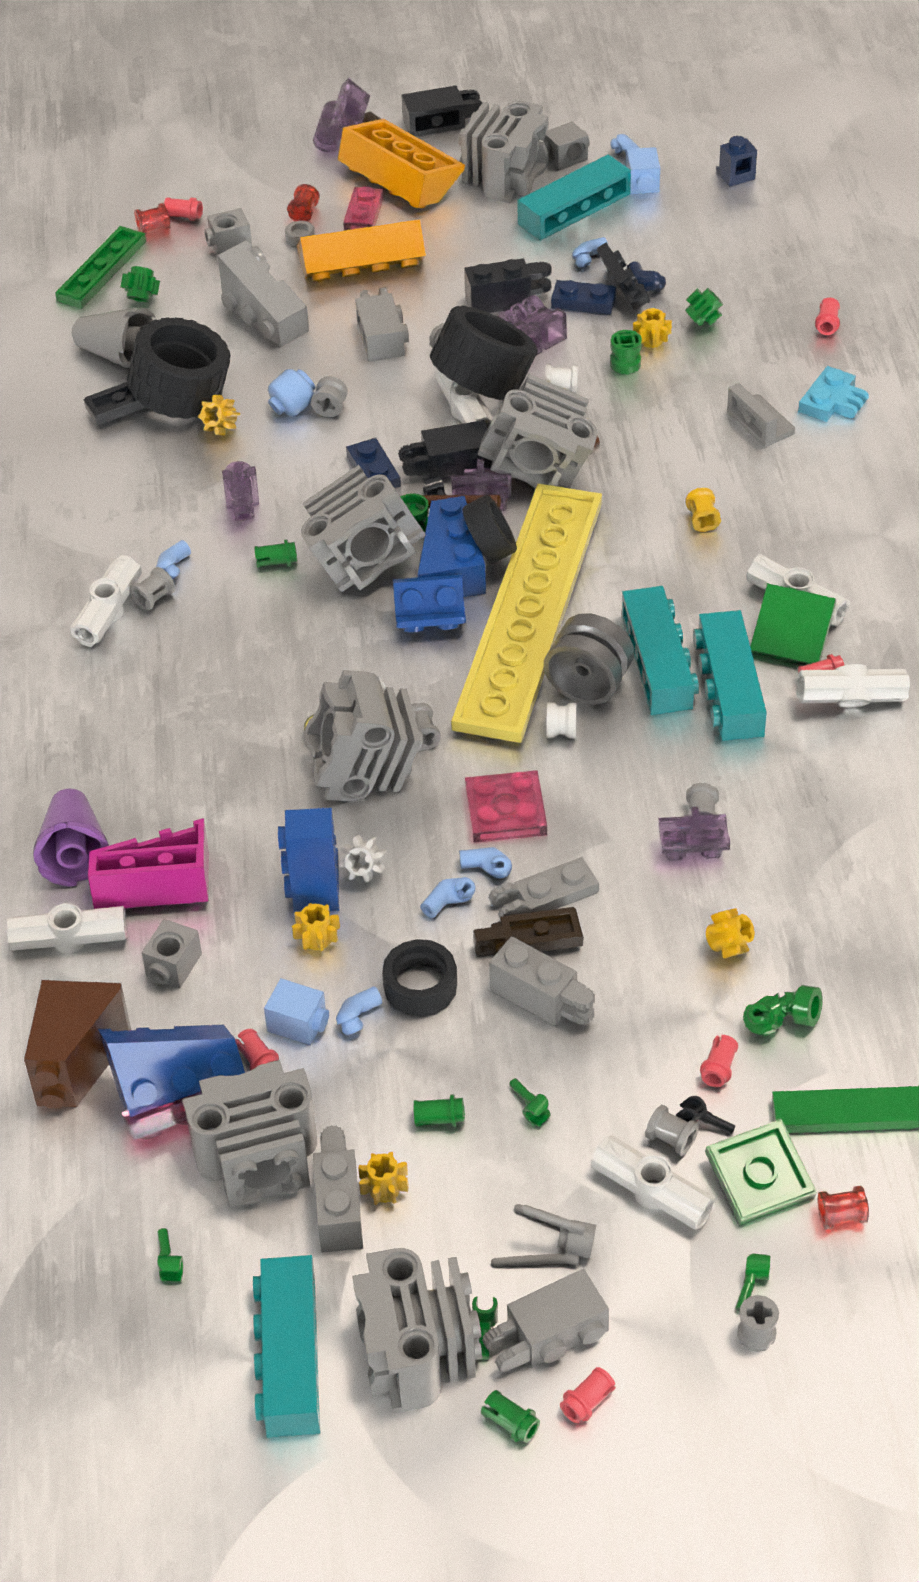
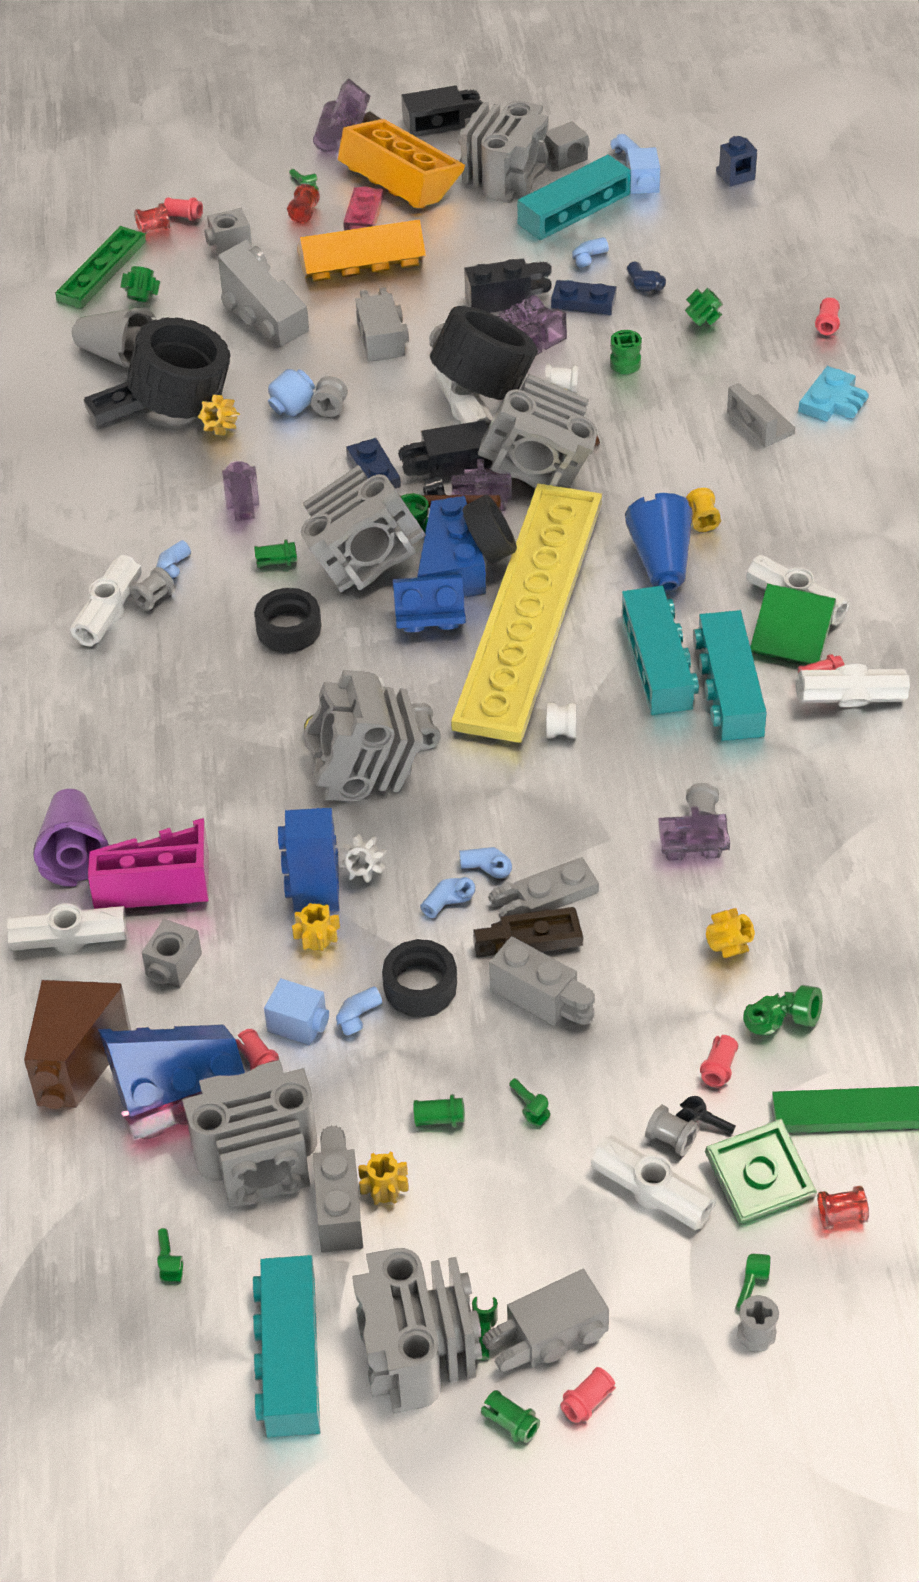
light grey tile [285,221,315,247] -> none
clear pink plate [465,770,547,843] -> none
light grey plant [491,1204,596,1266] -> none
flat silver wheel [544,613,634,705] -> none
black hinge [596,243,651,311] -> none
yellow gear [633,308,672,348] -> none
none -> black tyre [254,588,322,652]
none -> green hand [289,169,319,194]
none -> blue cone [625,493,693,592]

